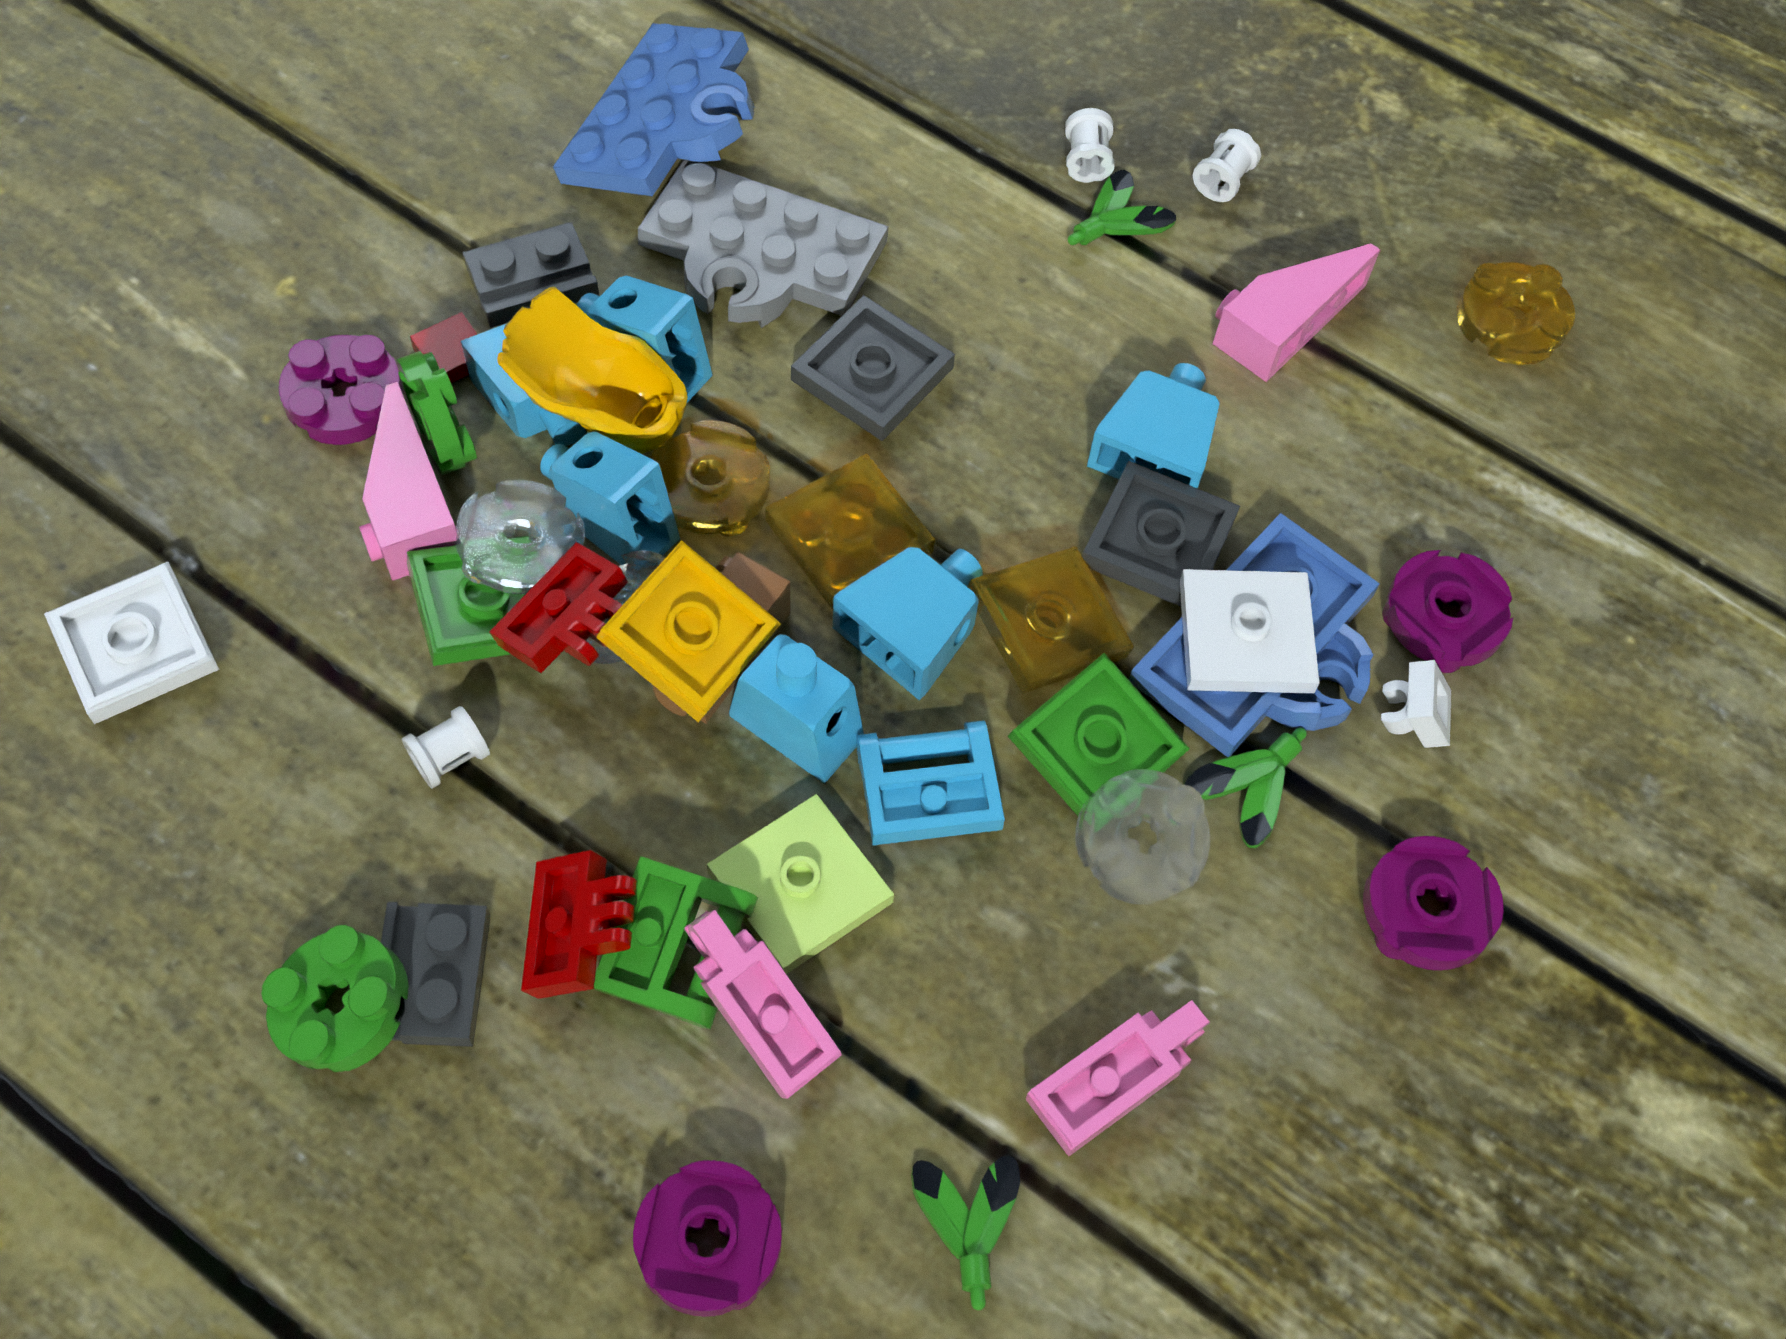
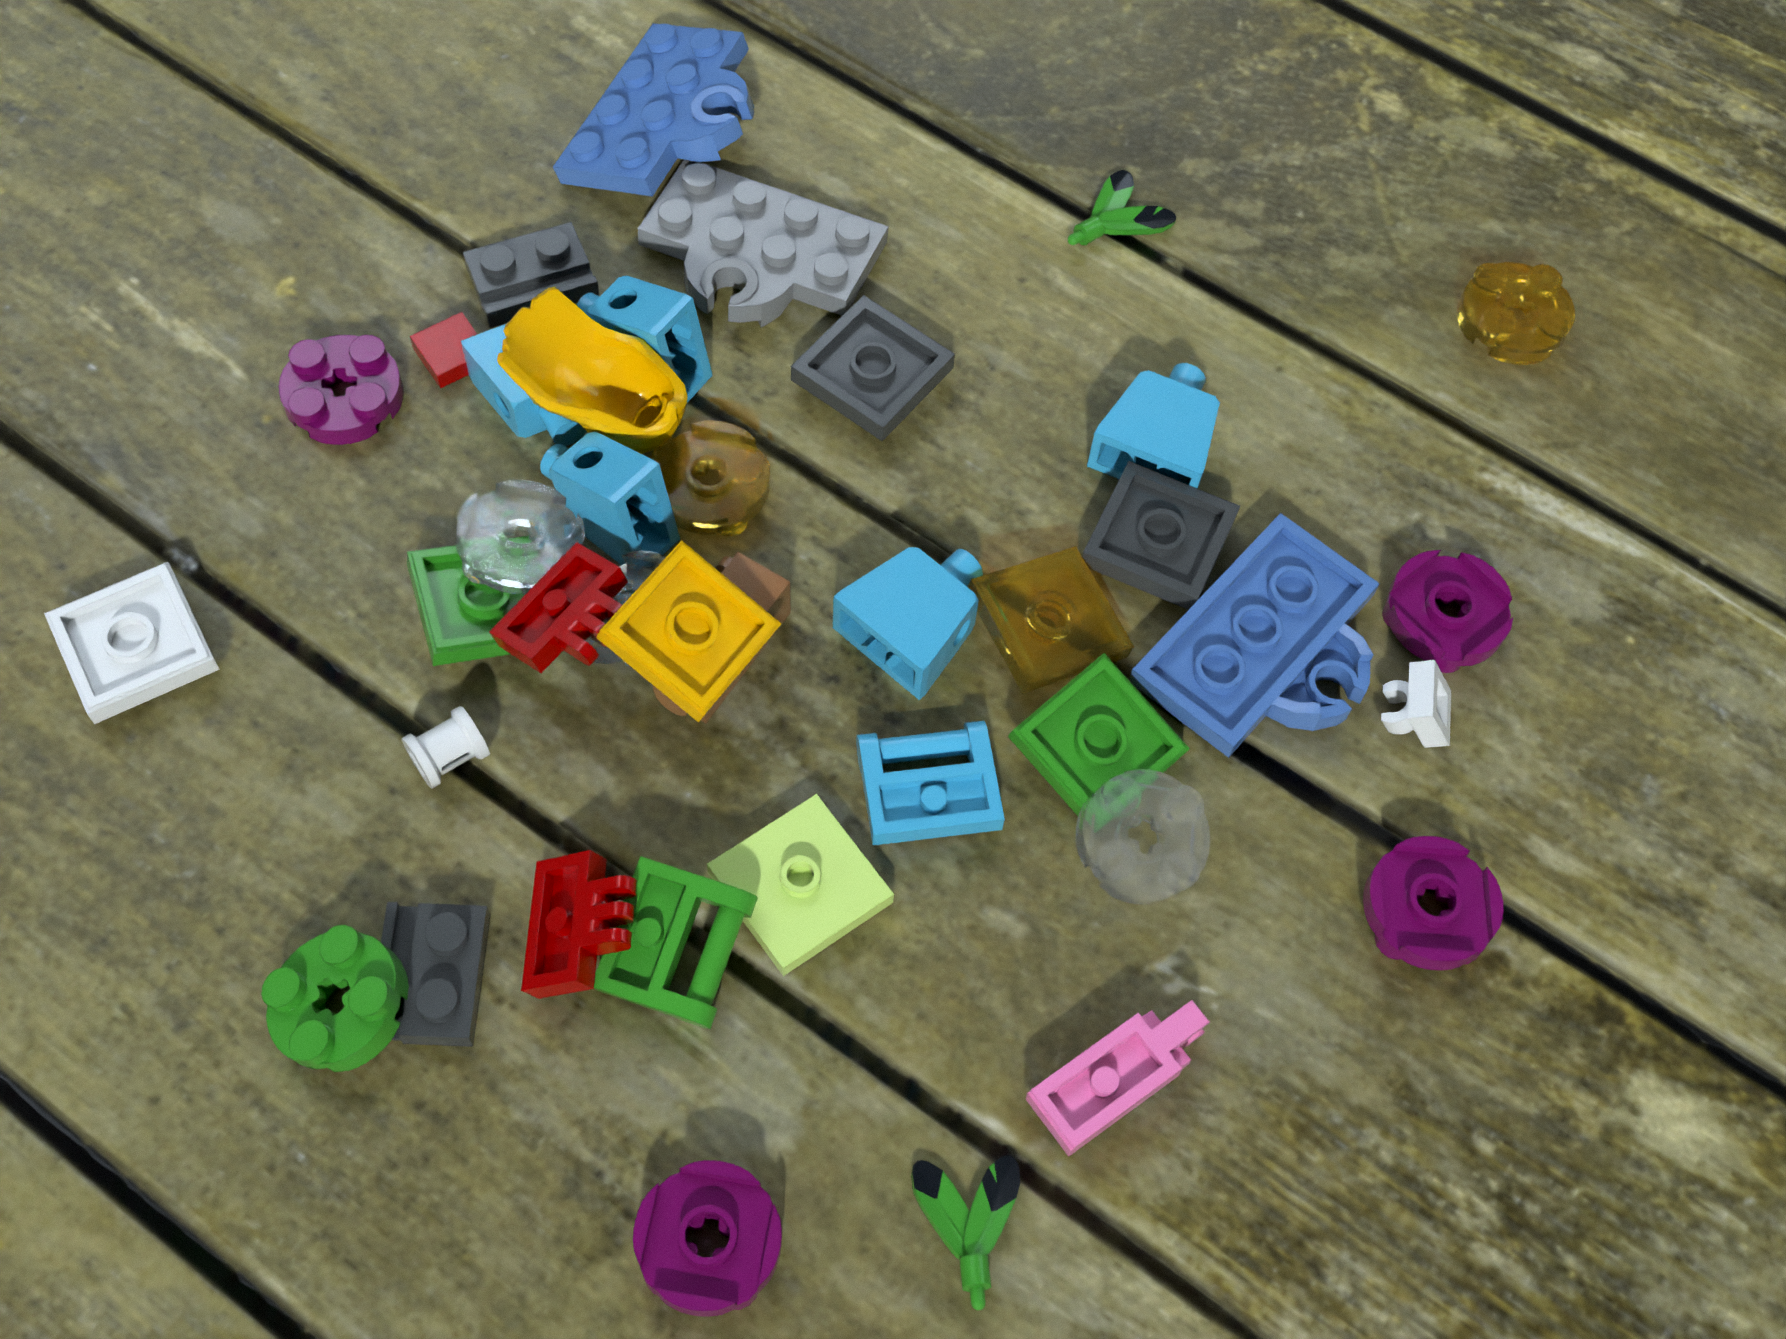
bright pink slope [359,382,460,581] -> none
bright green plate [395,351,477,475] -> none
bright pink hinge [684,910,842,1099] -> none
medium azure torso [729,634,864,784] -> none
clear yellow plate [765,453,935,609] -> none
white bush [1065,108,1115,183] -> none
white plate [1180,569,1319,693] -> none
bright green piece [1184,727,1307,848] -> none
white bush [1192,129,1261,202] -> none
bright pink slope [1213,244,1380,382] -> none

